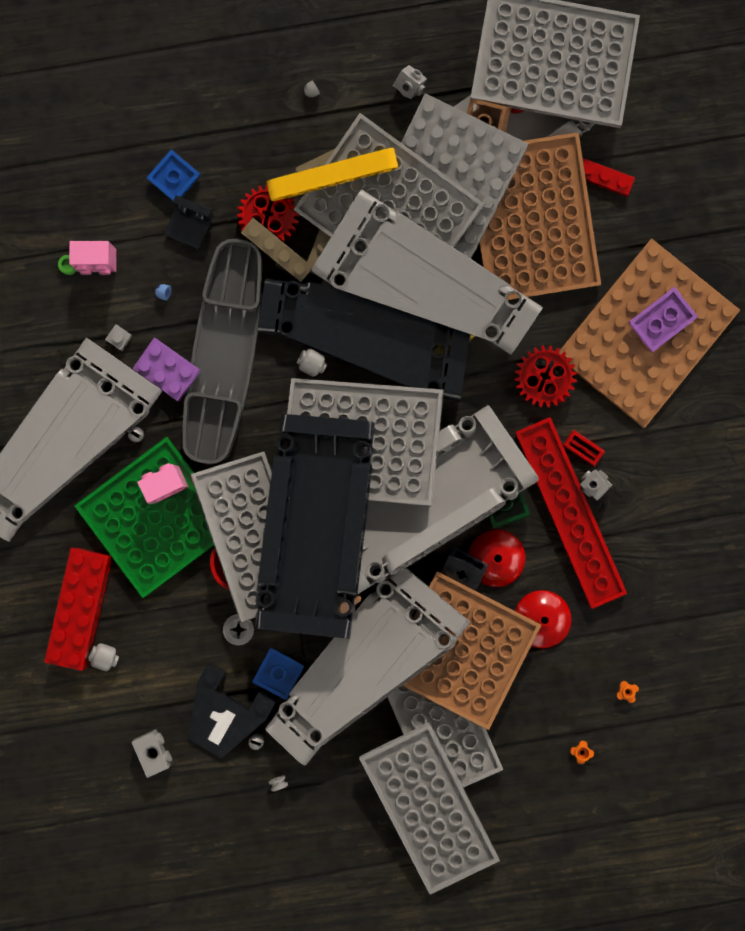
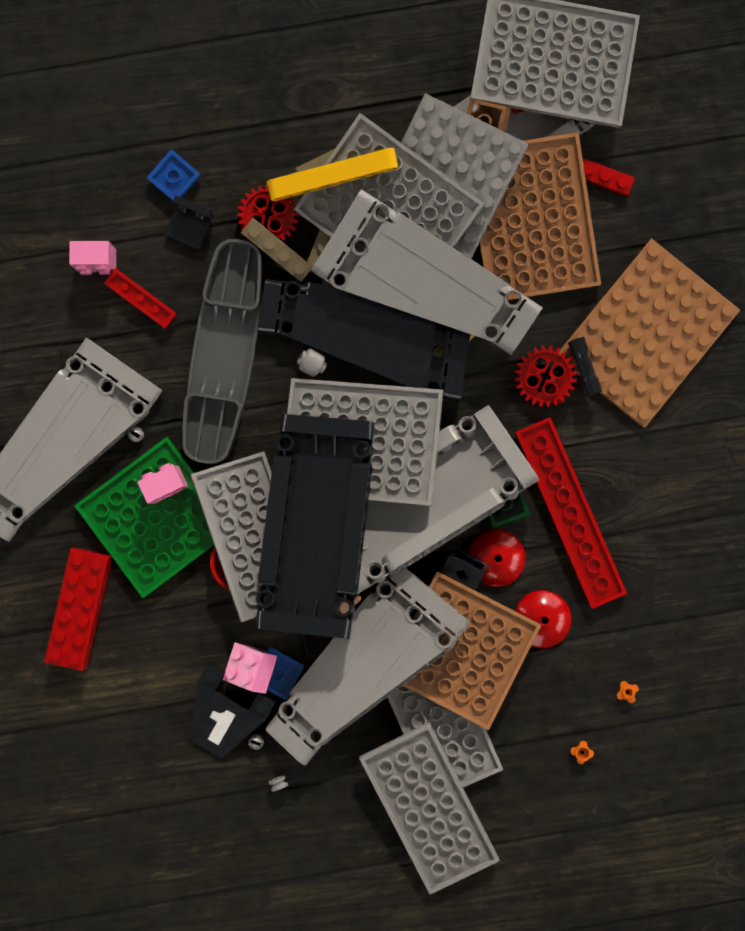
bright green tile [58,255,76,275] -> none
light grey head [88,643,119,671] -> none
light grey plate [105,324,132,351] -> none
light grey brick [131,729,172,778] -> none
medium lavender plate [133,338,201,402] -> none
medium blue hinge [155,284,171,300] -> none
light grey gear [223,614,254,645] -> none
light grey hinge [304,80,320,97] -> none
light grey brick [393,65,427,99] -> none
red tile [563,430,605,467] -> none
light grey brick [580,470,612,500] -> none
medium lavender plate [628,287,698,353] -> none
none -> red plate [104,268,177,329]
none -> bright pink brick [223,642,277,694]
none -> black axle [568,337,603,397]

